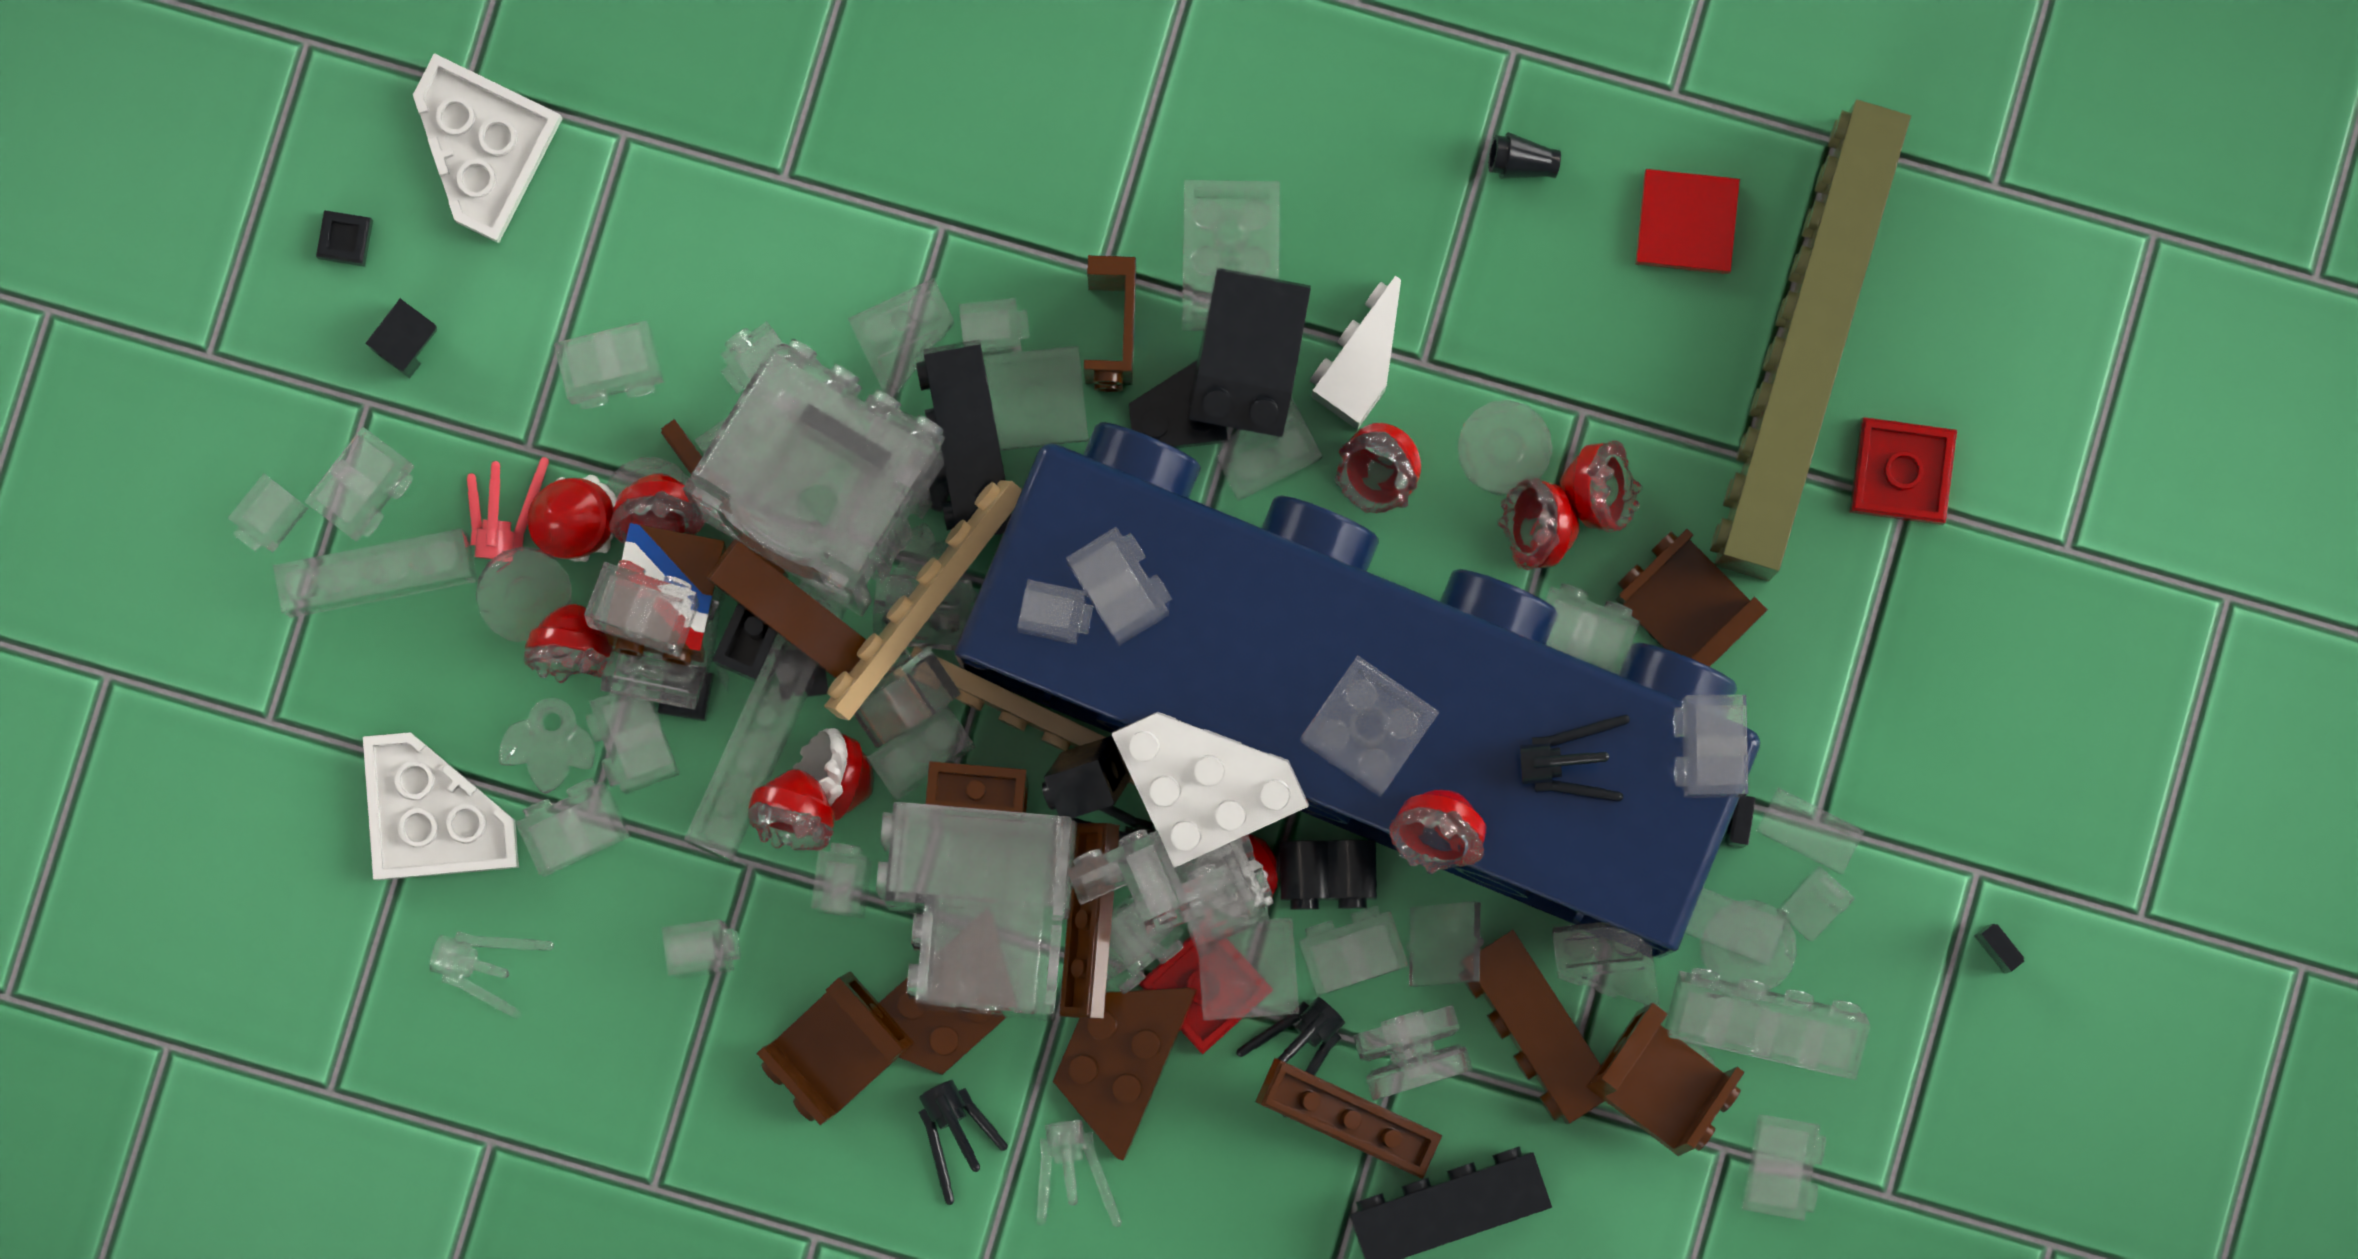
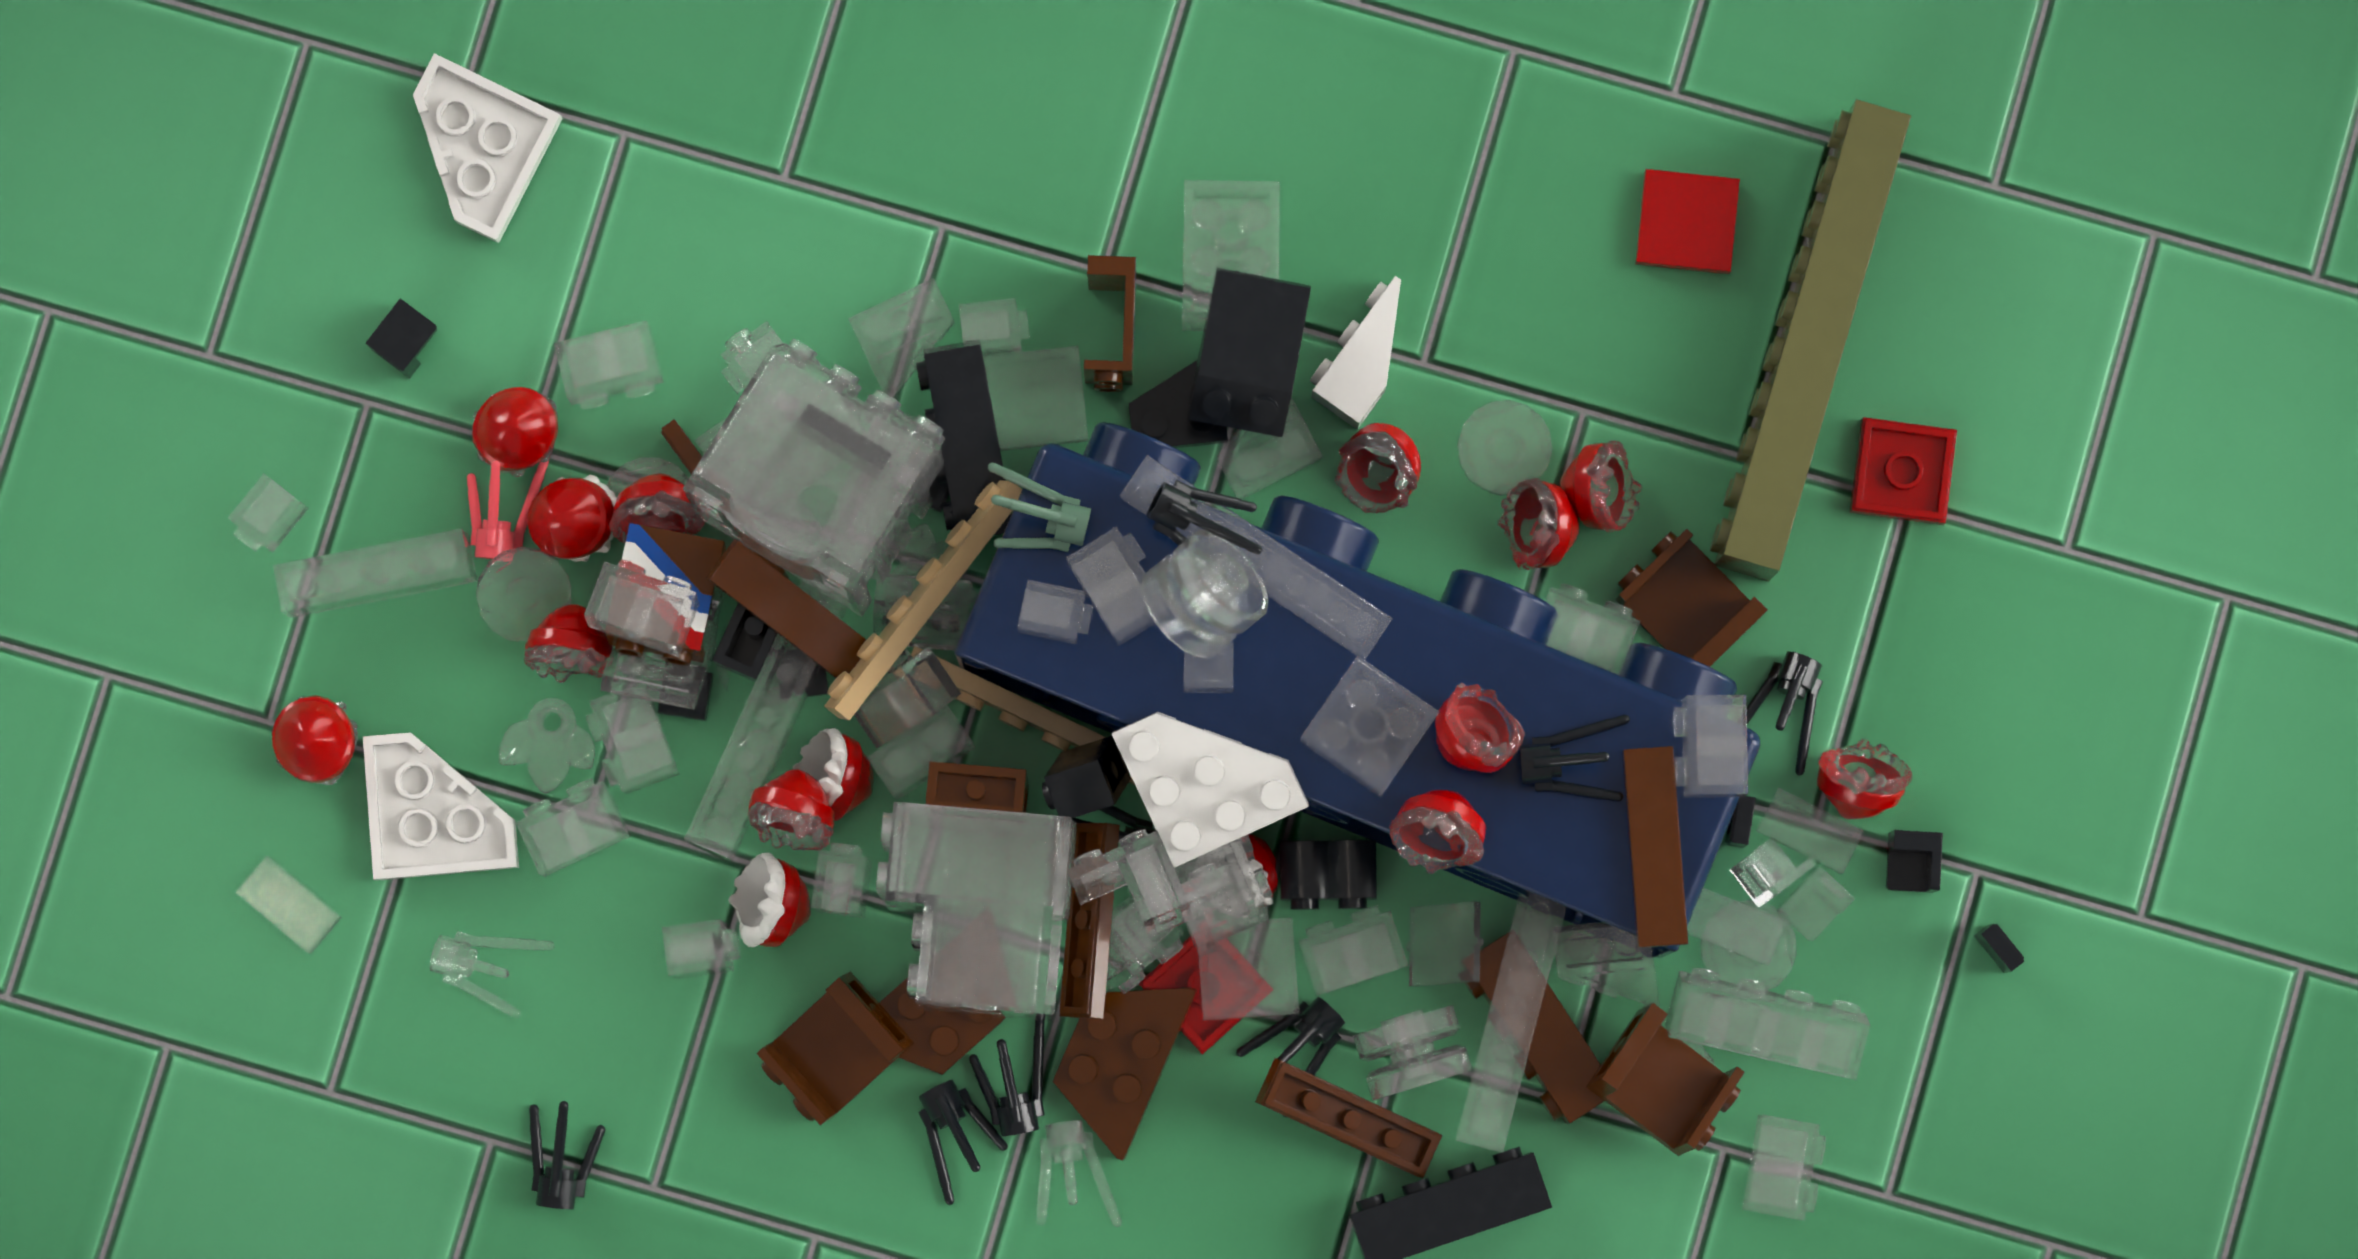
clear brick [304,427,414,542] -> none
black tile [316,210,373,267] -> none
black cone [1488,132,1561,179] -> none
none -> clear tile [236,856,342,954]
none -> red hair [271,695,358,785]
none -> red hair [472,387,558,477]
none -> black plant [529,1101,606,1210]
none -> white hair [728,853,811,947]
none -> black plant [969,1018,1045,1136]
none -> sand green plant [988,462,1092,552]
none -> clear plate [1120,455,1393,661]
none -> clear wheel [1141,530,1269,658]
none -> black plant [1146,480,1262,570]
none -> clear panel [1183,638,1234,693]
none -> clear hair [1435,682,1525,773]
none -> clear plate [1455,892,1567,1153]
none -> reddish brown tile [1622,746,1688,948]
none -> clear panel [1729,838,1816,908]
none -> black plant [1736,651,1823,776]
none -> clear hair [1817,738,1913,820]
none -> black panel [1886,830,1943,893]

